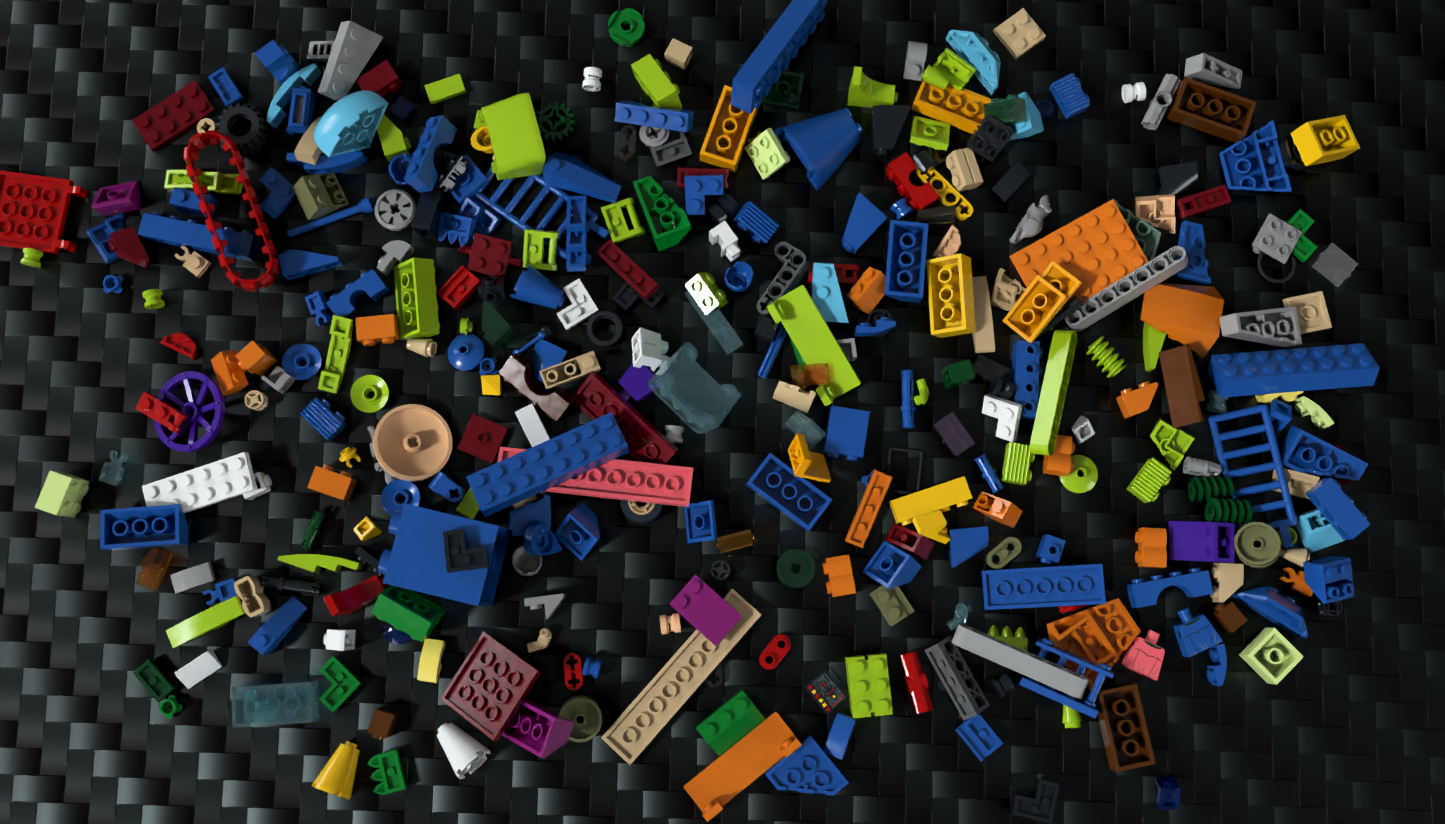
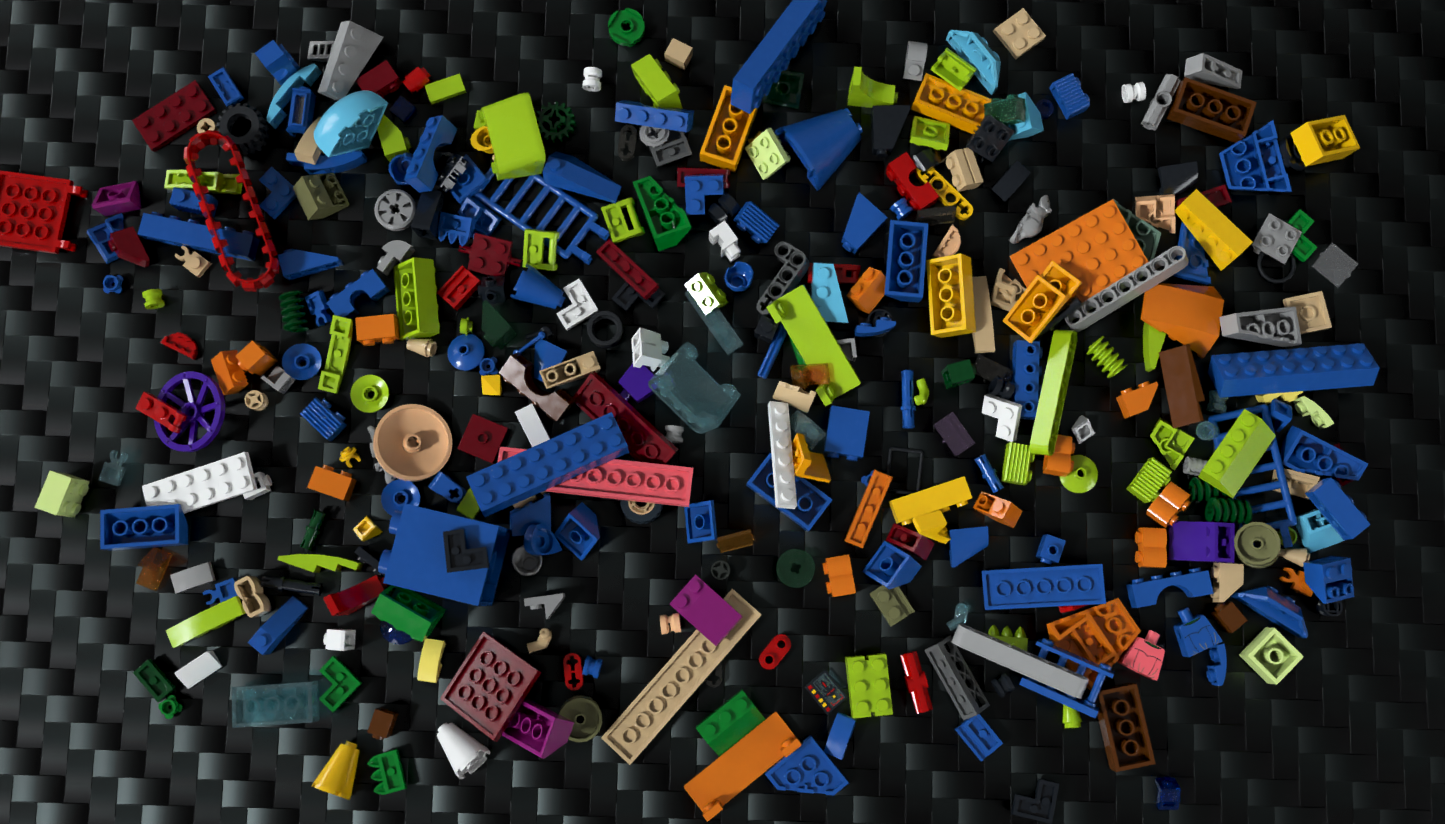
lime wheel [20,248,44,268] -> none
blue piece [287,197,374,237] -> none
blue slope [566,196,587,272] -> none
lime cone [921,65,950,90] -> none
olive plate [986,537,1022,569] -> none
none -> dark green piece [279,291,309,332]
none -> red brick [402,66,431,93]
none -> white plate [768,401,797,509]
none -> orange brick [1146,482,1191,528]
none -> yellow wedge [1174,189,1253,271]
none -> clear light blue wheel [1196,421,1220,441]
none -> lime slope [1198,409,1276,498]

